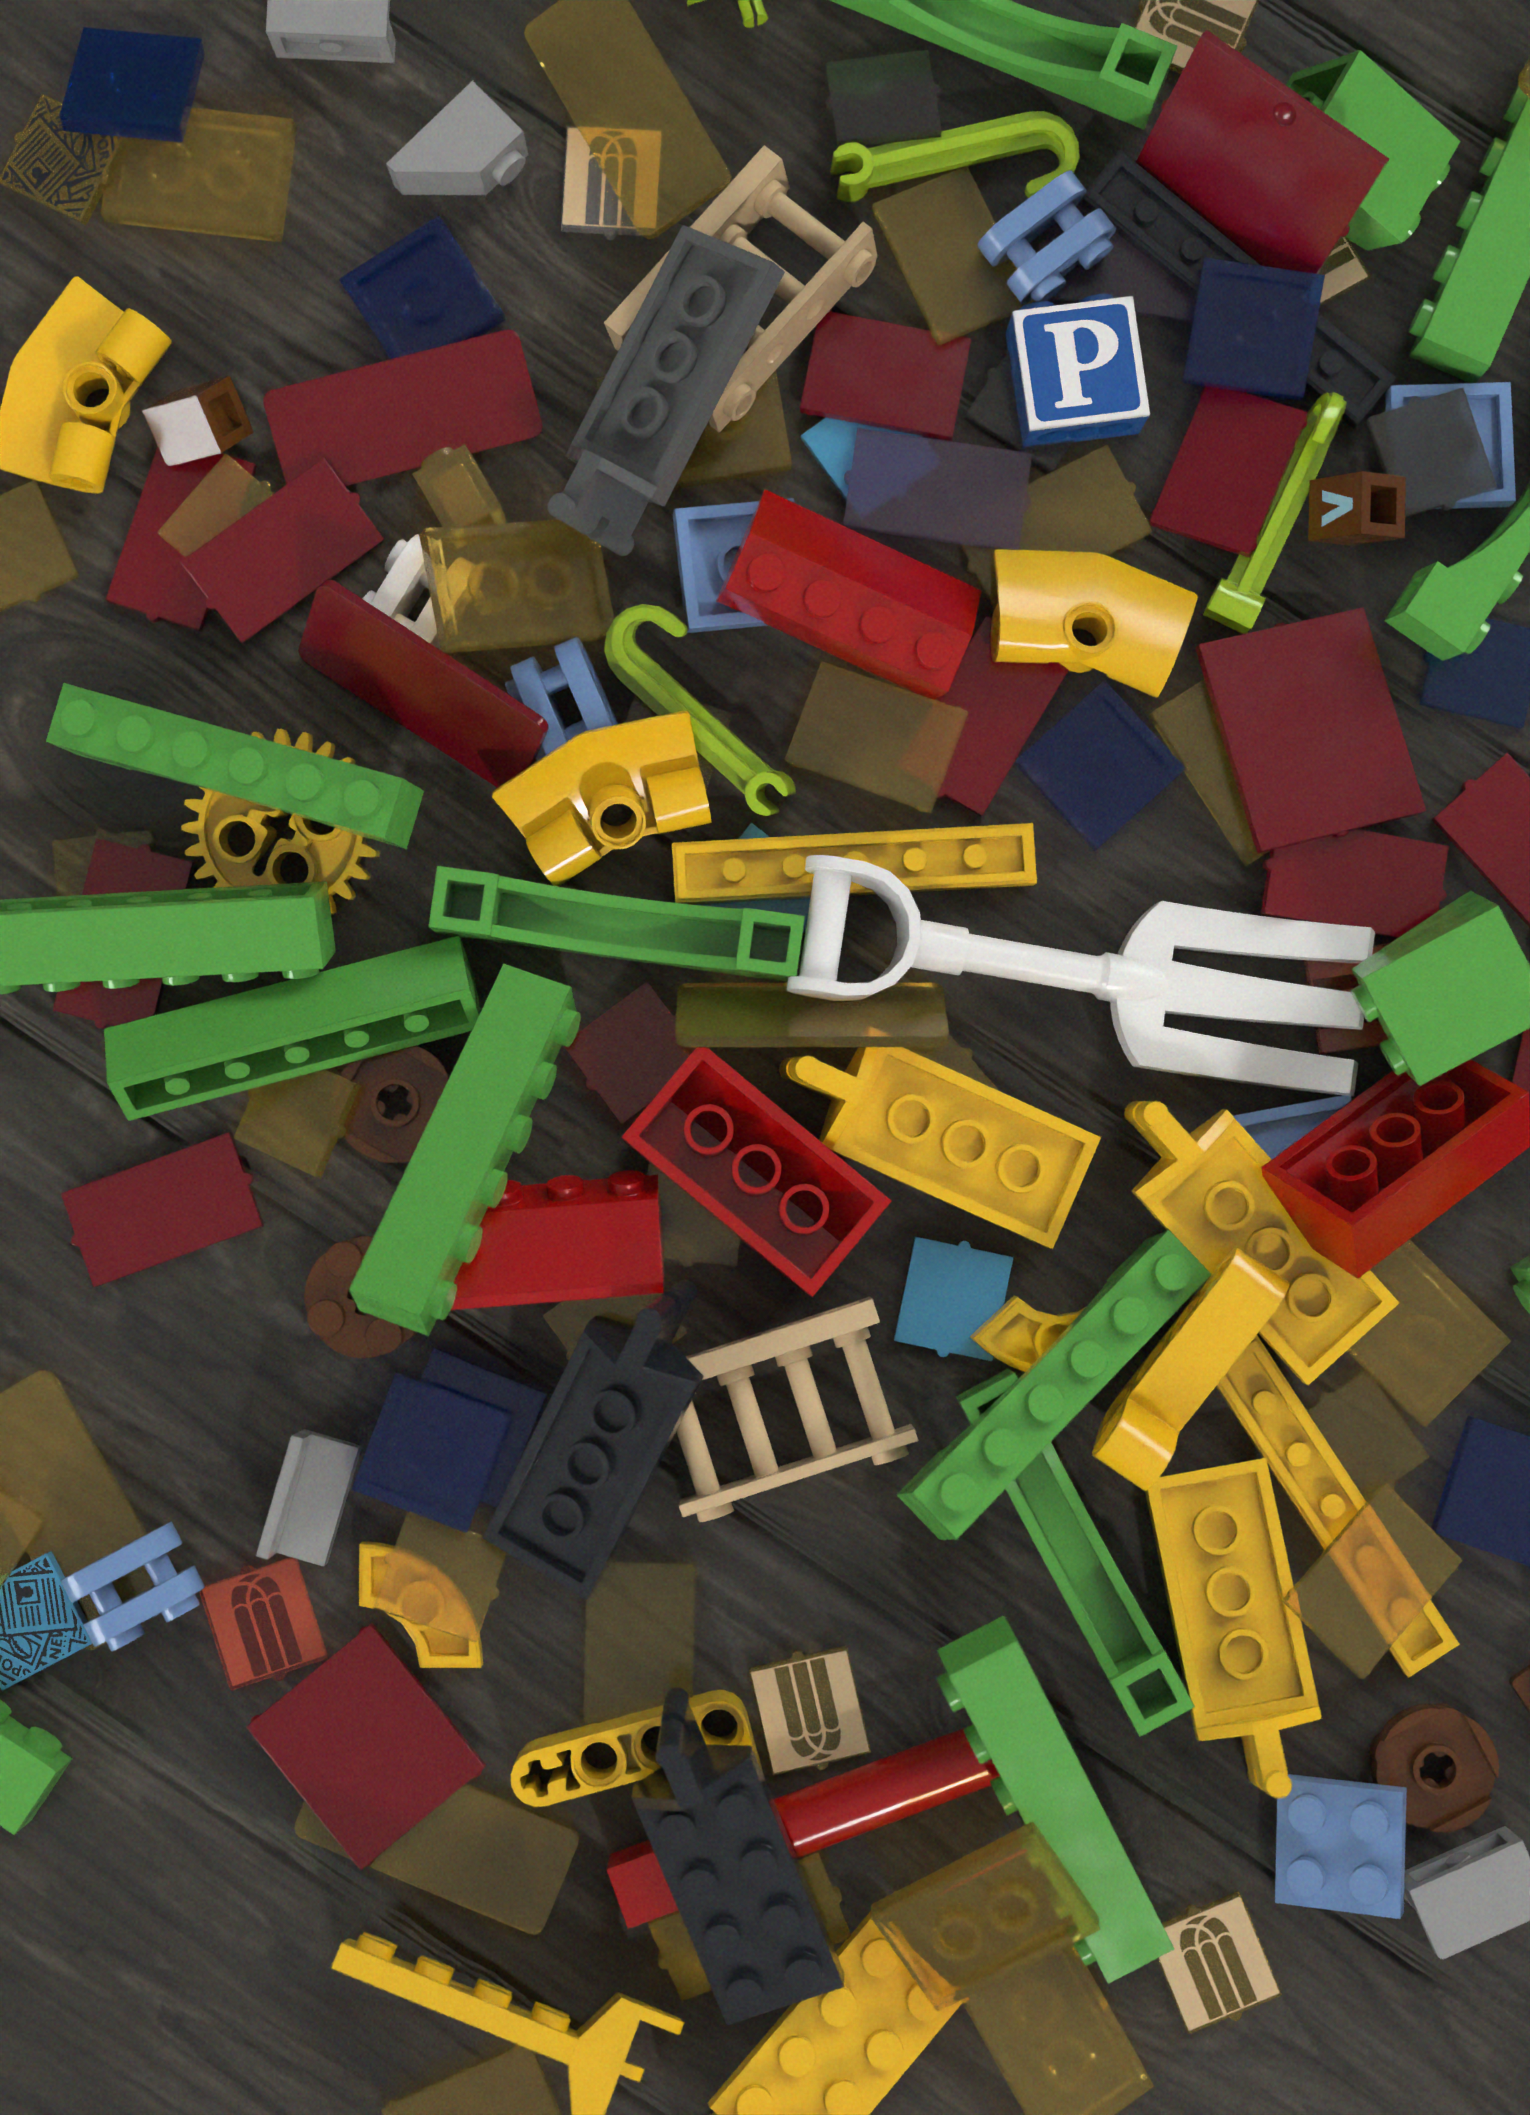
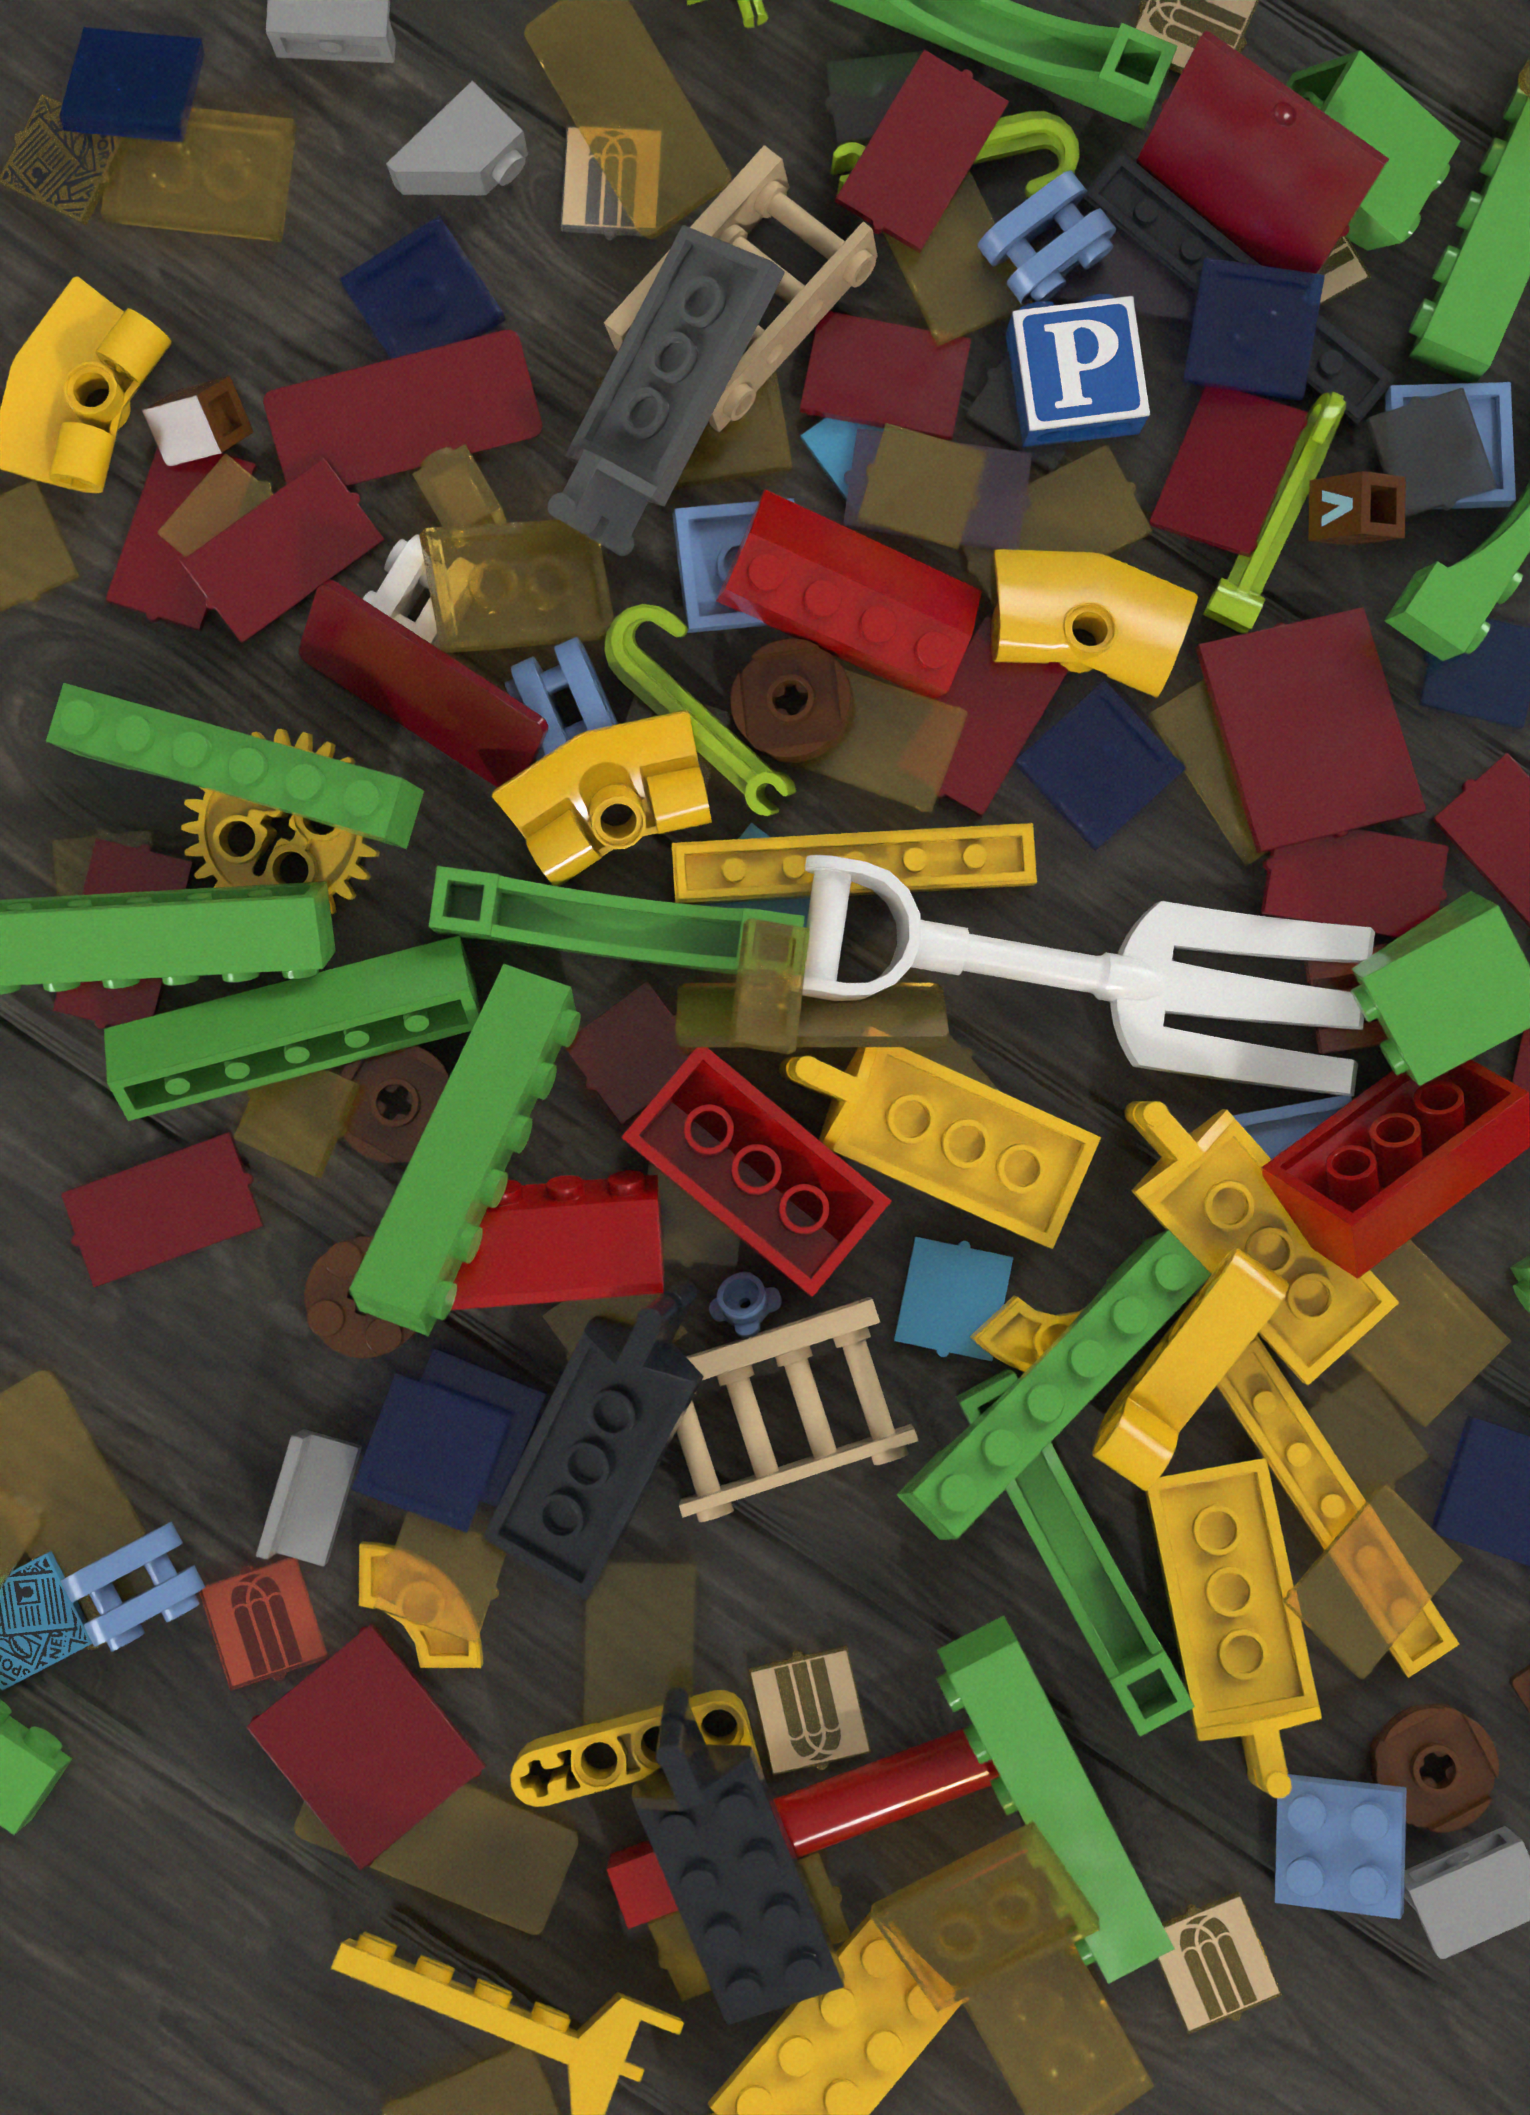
none -> medium blue plate [709,1271,782,1338]
none -> clear yellow tile [729,918,810,1054]
none -> reddish brown plate [730,638,854,763]
none -> dark red piece [835,49,1009,254]
none -> clear yellow piece [858,423,987,549]

